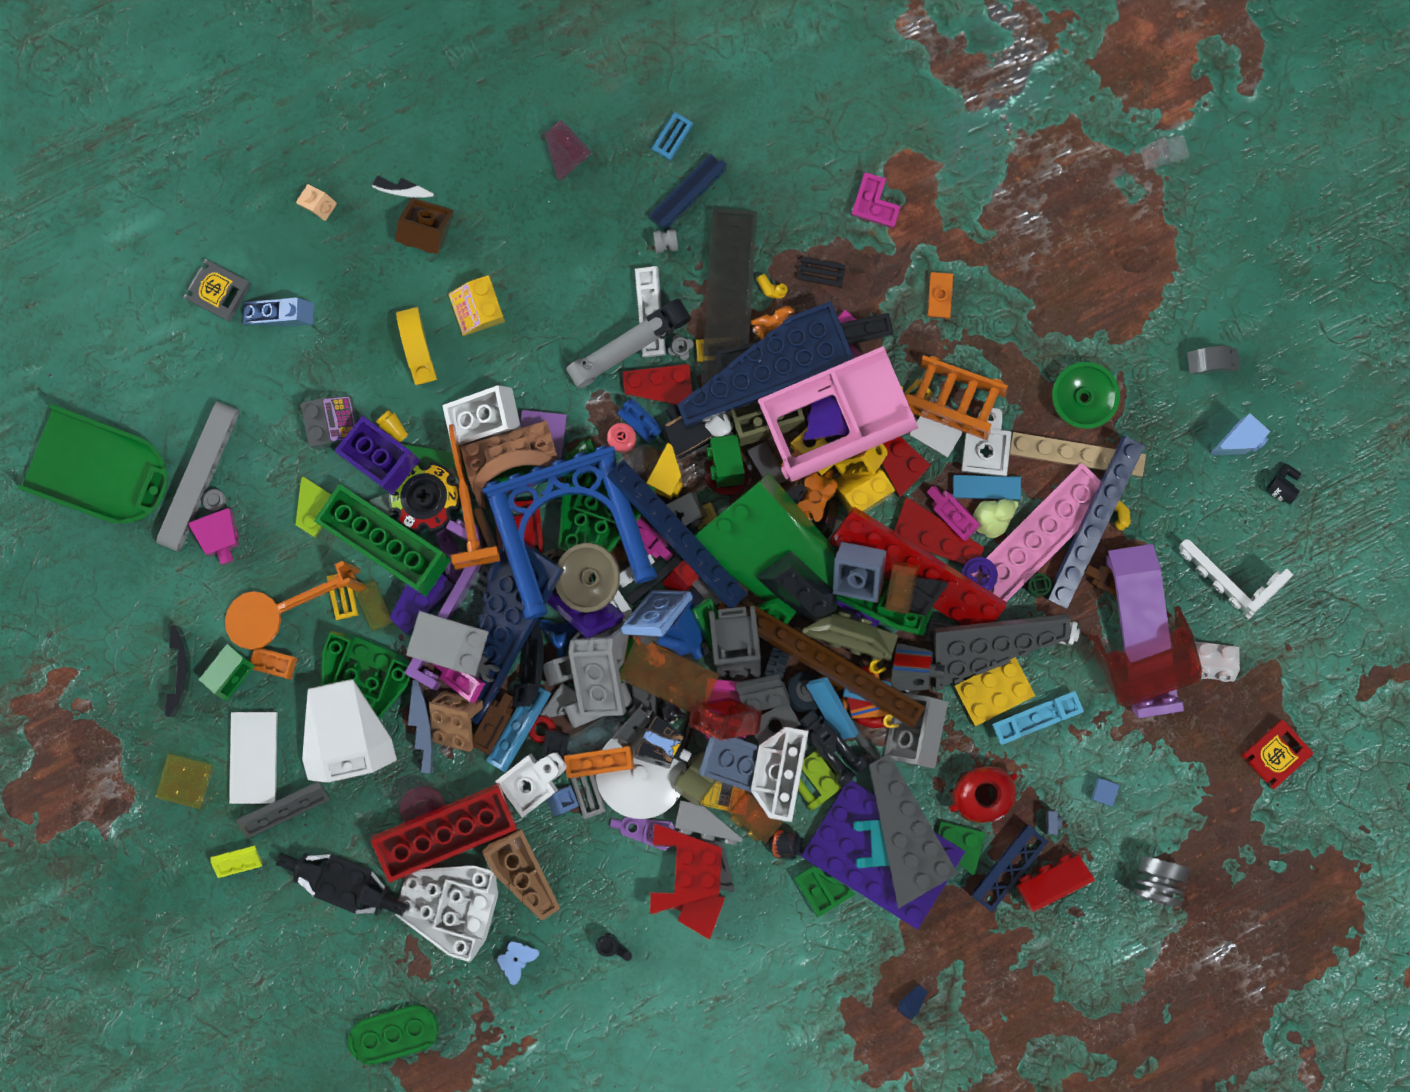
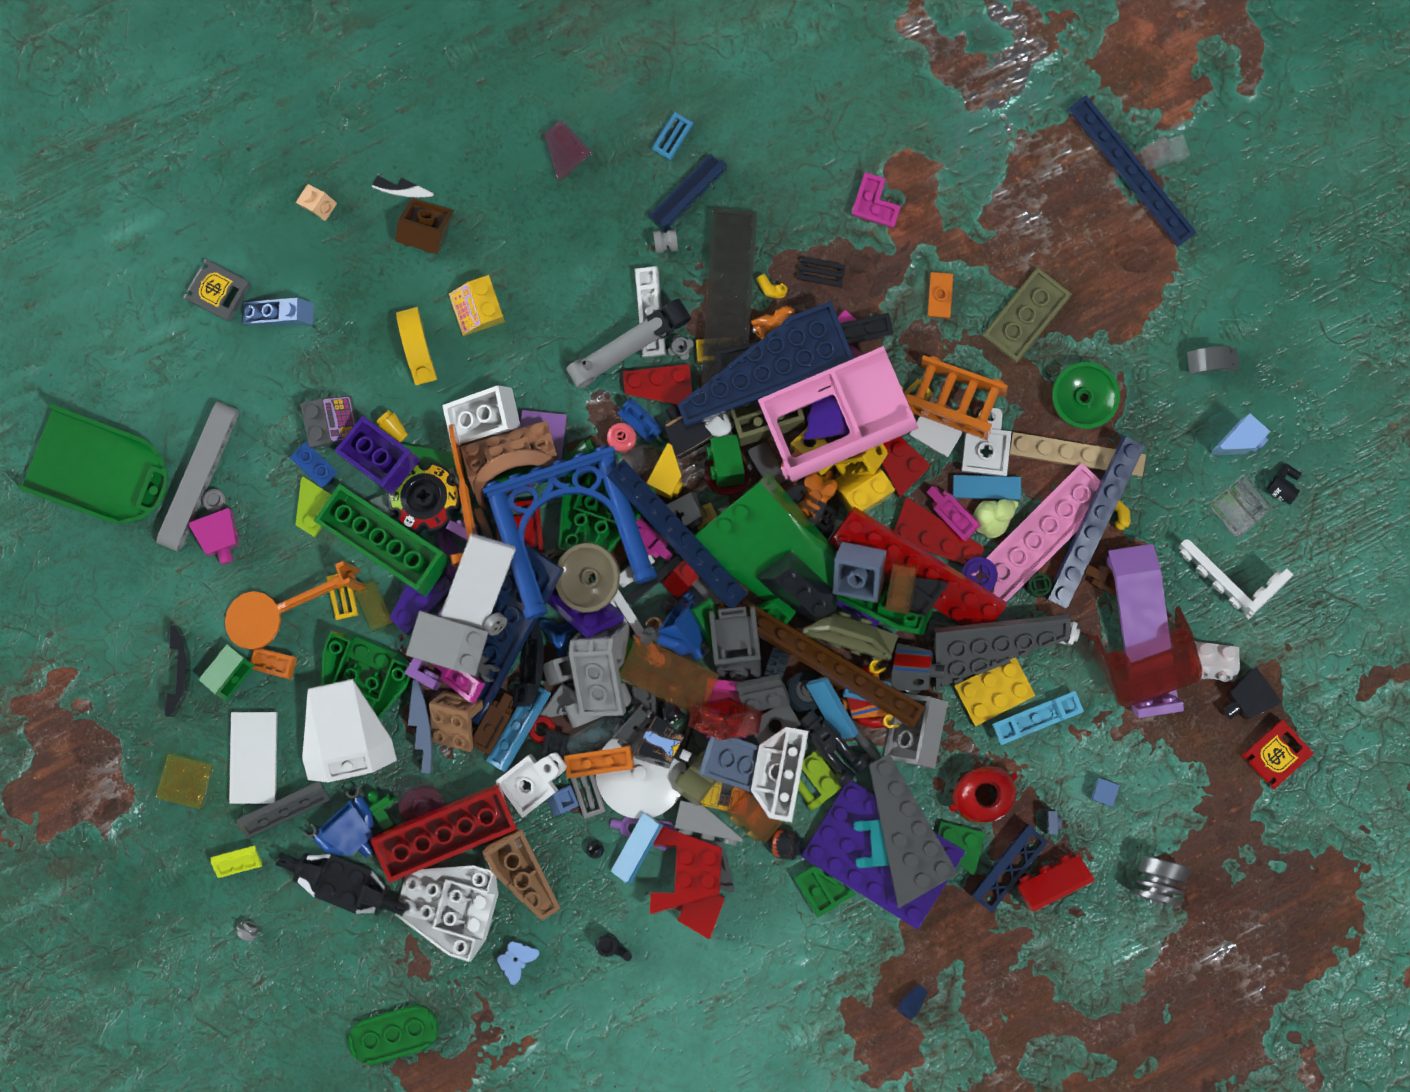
light blue tile [621,590,692,637] -> none
none -> light grey plate [236,921,262,941]
none -> blue hinge [290,442,338,488]
none -> blue torso [304,785,374,857]
none -> green piece [367,791,398,830]
none -> white tile [441,533,515,630]
none -> light grey tile [484,612,507,636]
none -> black hinge [586,840,604,859]
none -> tile [611,813,663,884]
none -> black tile [808,501,839,533]
none -> olive tile [982,267,1072,364]
none -> dark blue plate [1068,95,1197,248]
none -> clear slope [1208,474,1273,538]
none -> black torso [1222,667,1282,720]

